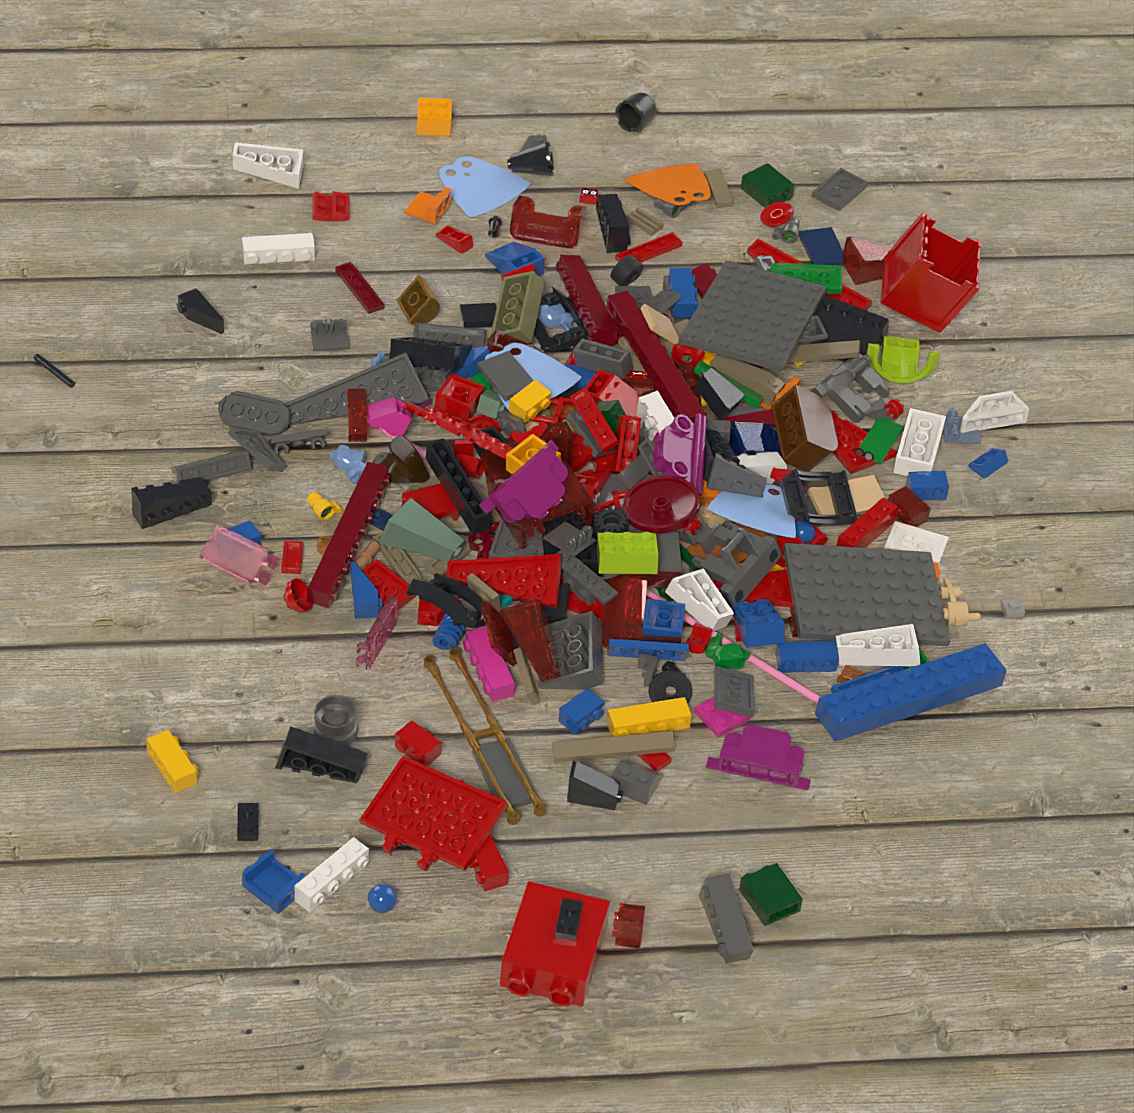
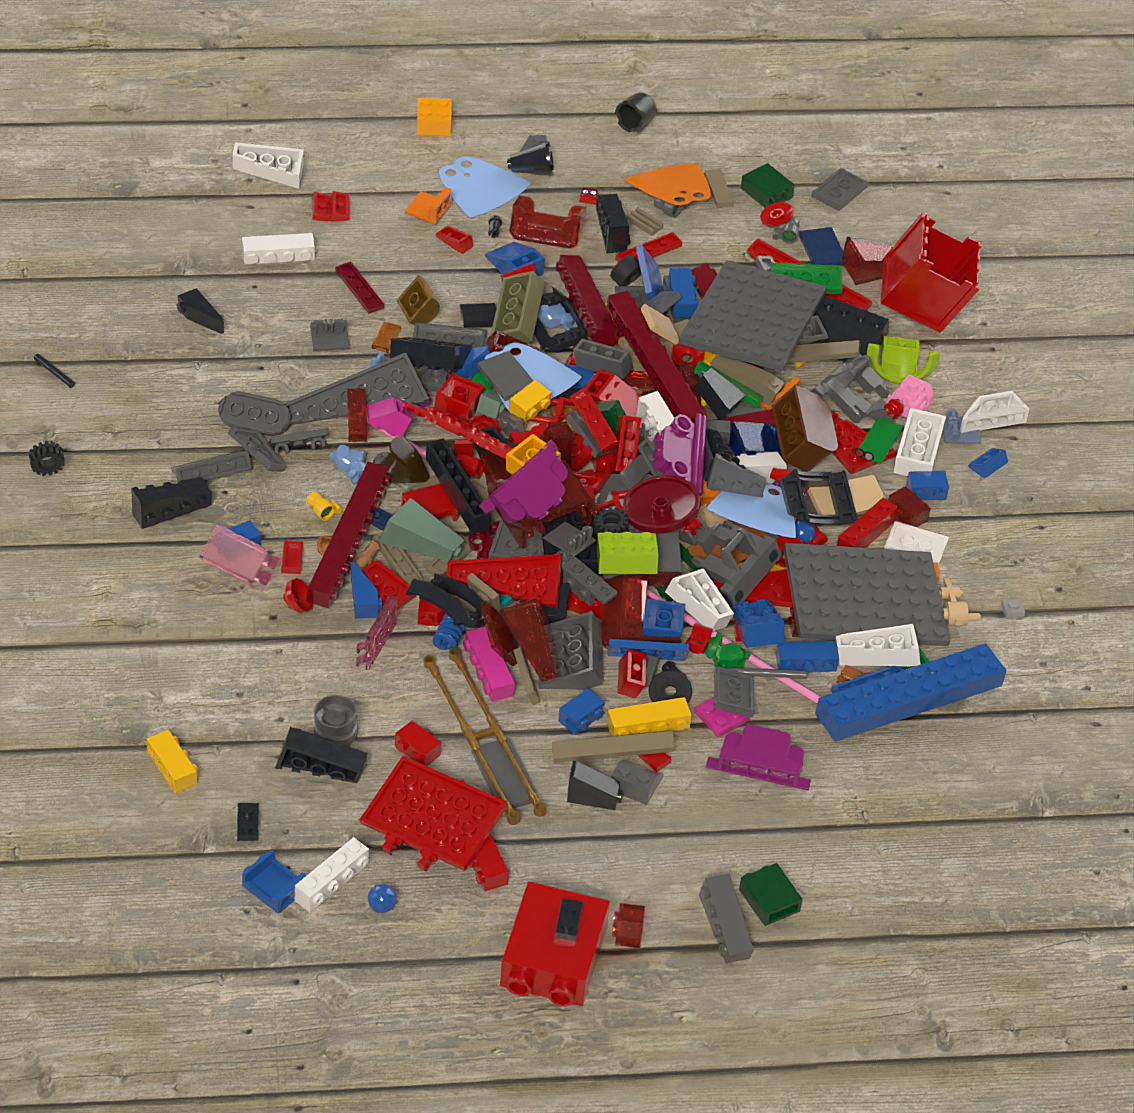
none -> black tyre [29,441,65,476]
none -> clear orange tile [372,321,401,353]
none -> red brick [617,649,647,699]
none -> blue tile [636,244,668,314]
none -> dark grey bar [728,667,807,679]
none -> bright pink brick [886,374,934,418]

